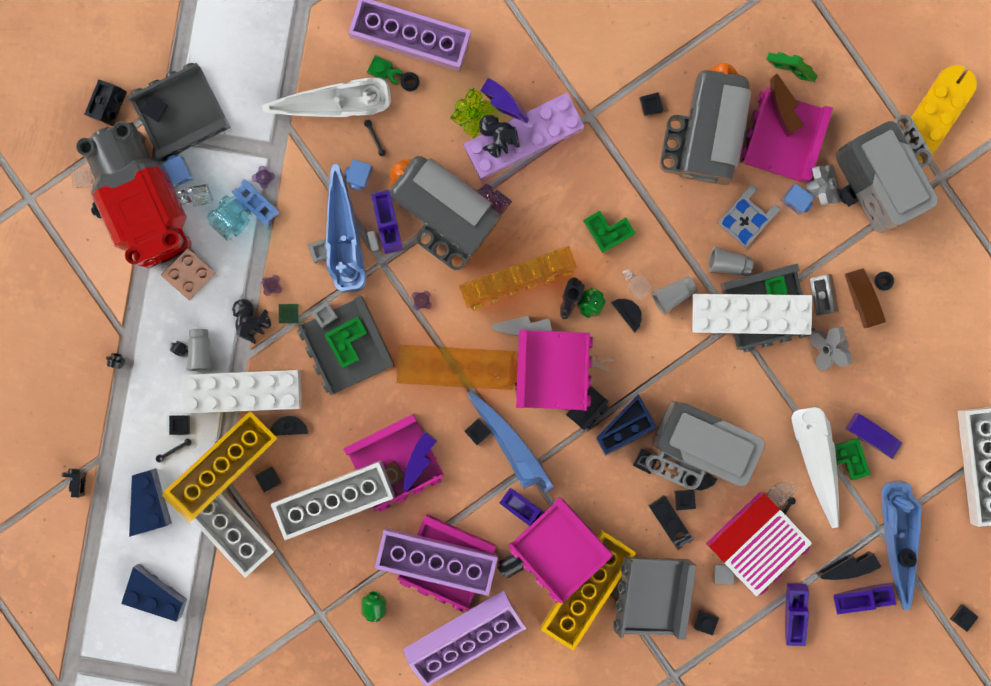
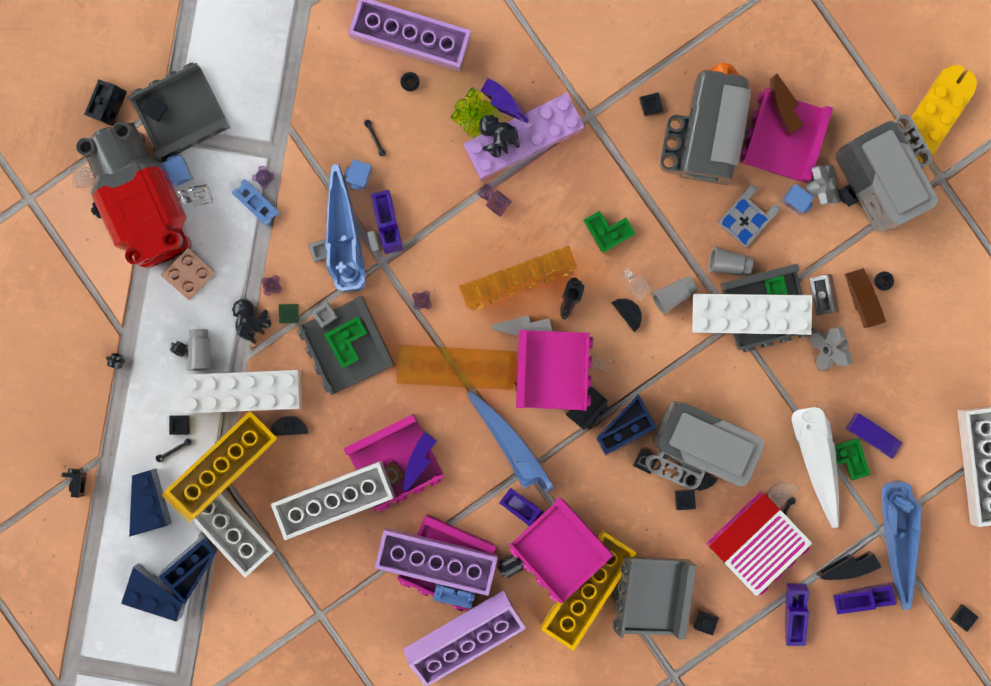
clear light blue brick [207,195,253,241] -> none
black tile [255,466,282,493] -> none
white piece [262,78,391,117] -> none
green head [361,591,387,622] -> none
green plate [367,55,403,85] -> none
dark grey piece [390,156,502,270] -> none
black tile [464,418,491,445] -> none
green head [577,288,605,318] -> none
black plate [648,495,694,550] -> none
light grey tile [714,564,734,585] -> none
green plate [766,52,818,82] -> none
black plate [898,548,917,568] -> none
none -> dark blue wedge [159,534,218,604]
none -> medium blue hinge [433,583,475,609]

